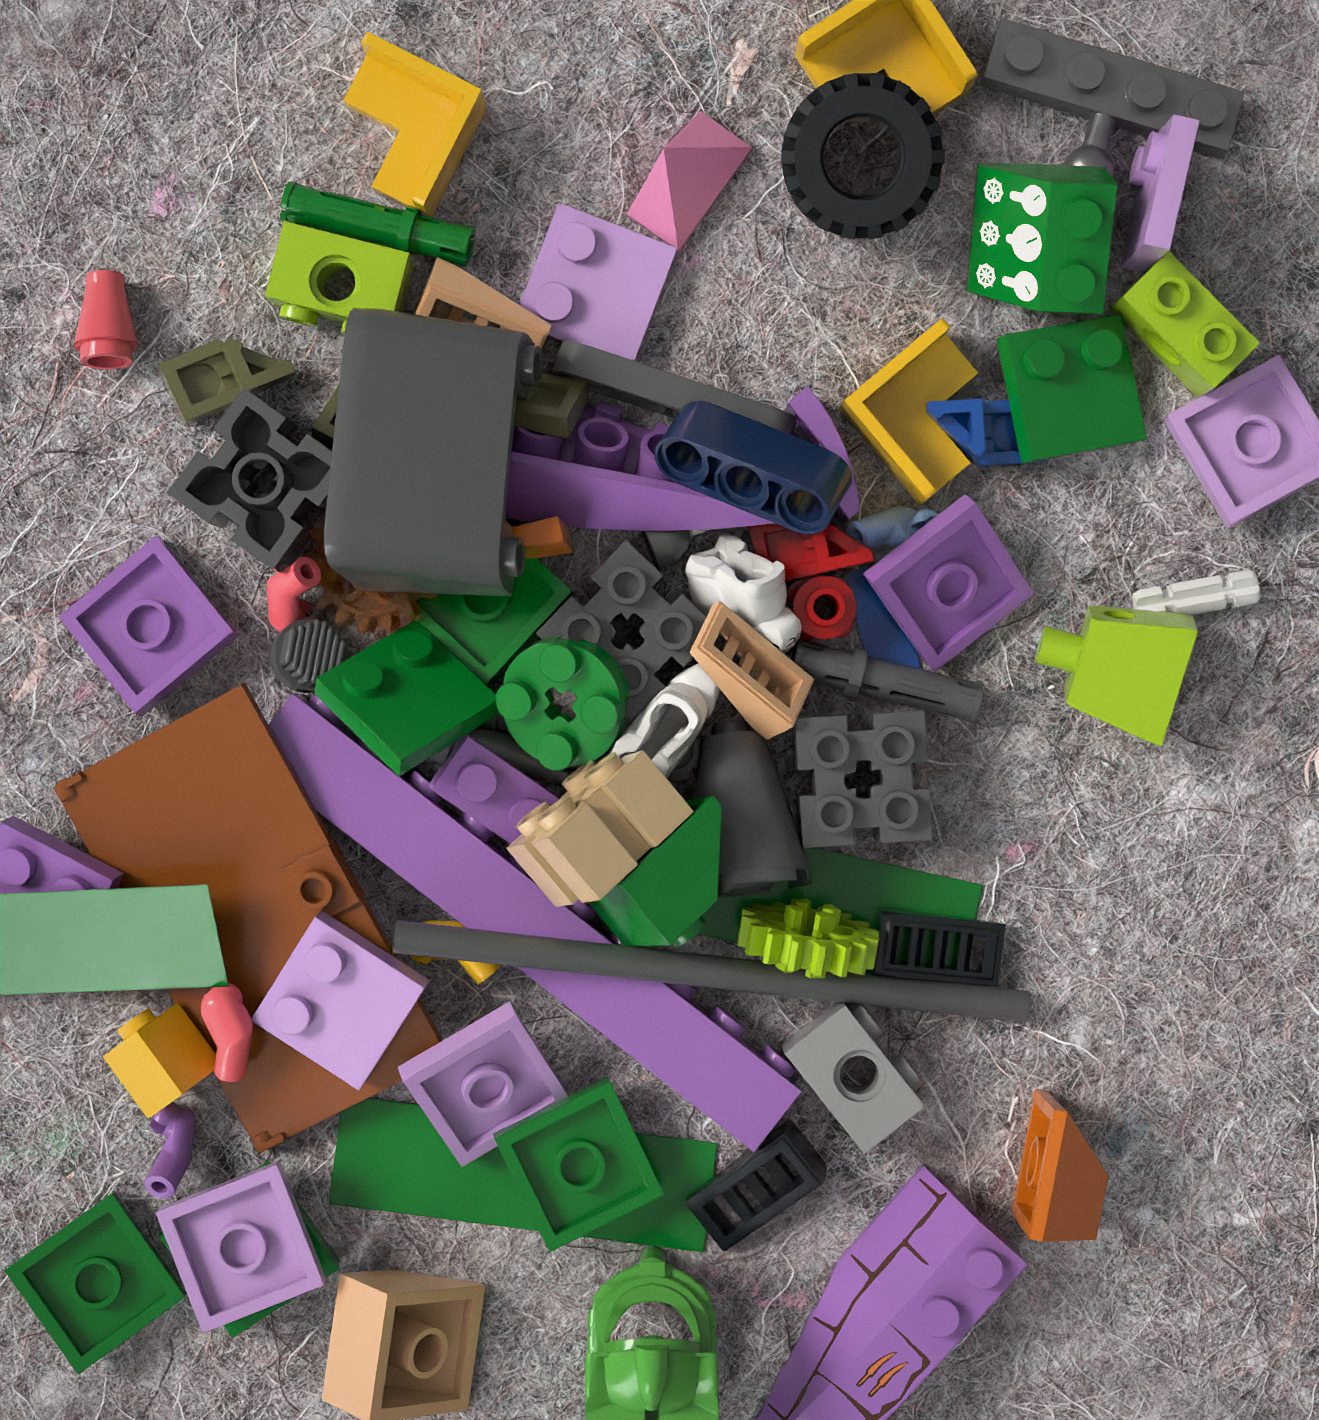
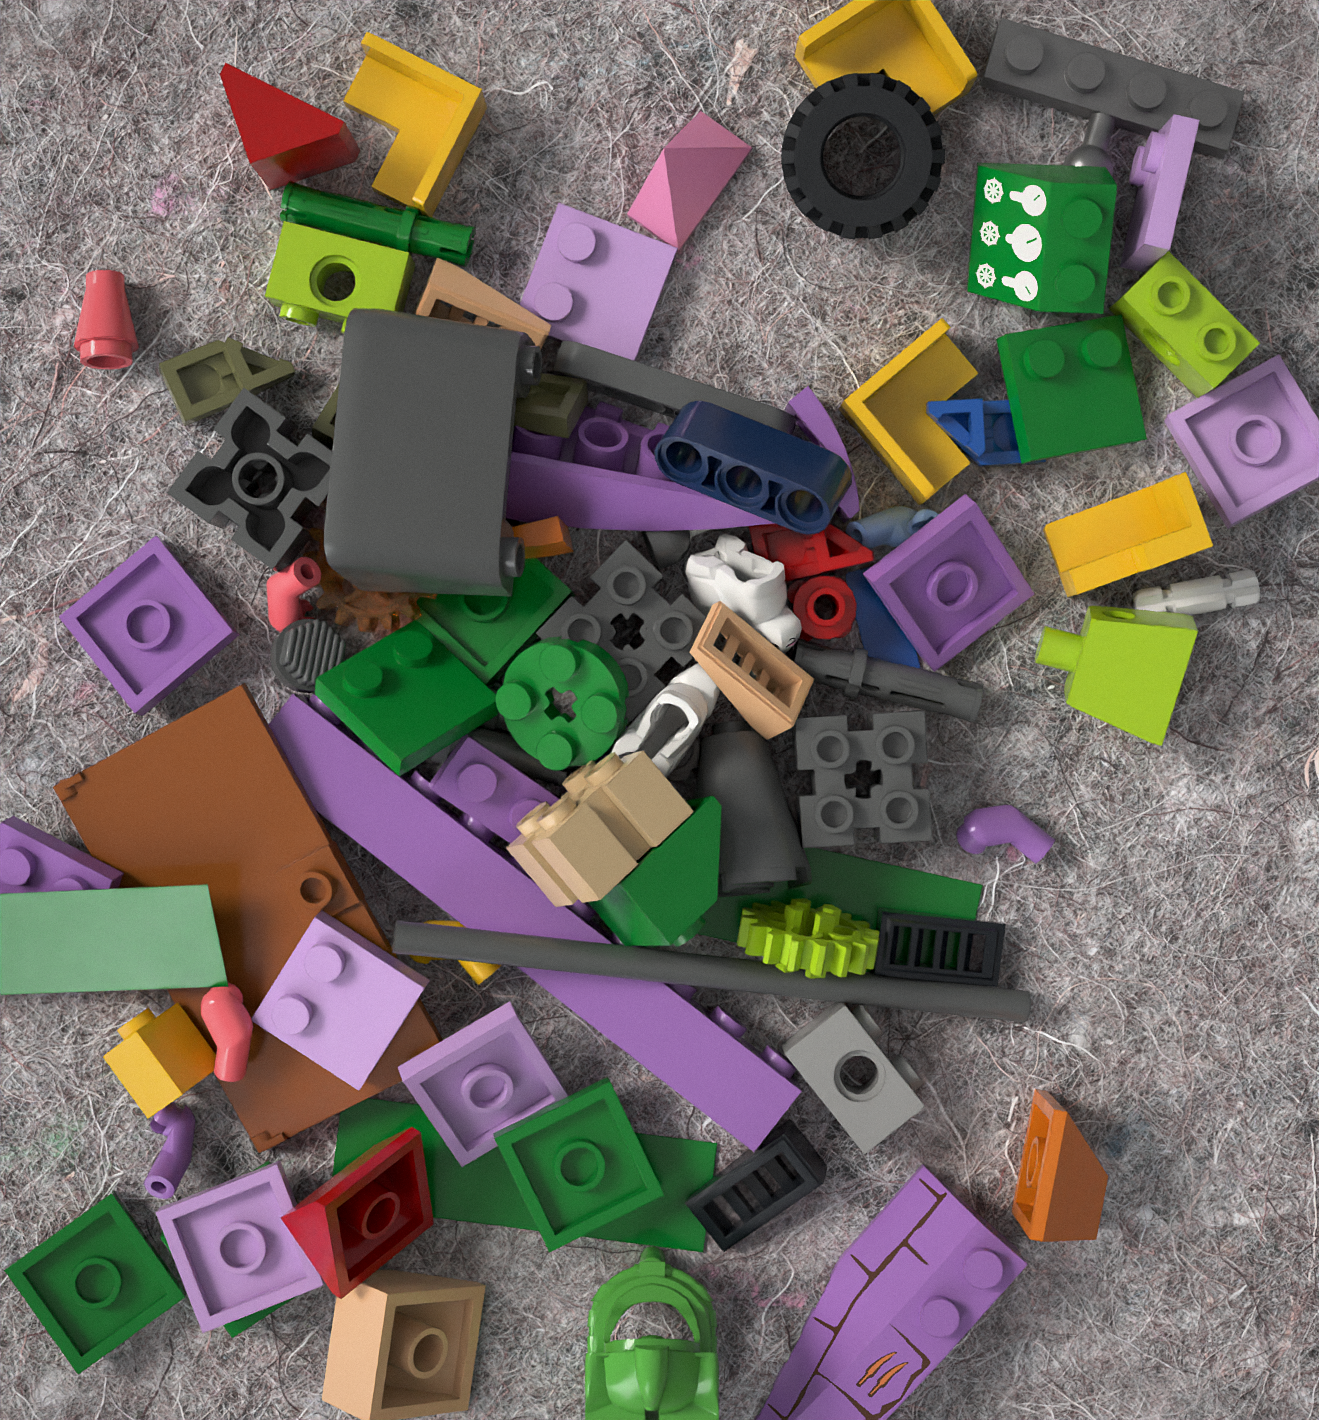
none -> red slope [220,63,361,190]
none -> red slope [280,1127,434,1299]
none -> medium lavender arm [956,805,1055,864]
none -> yellow panel [1043,472,1213,597]

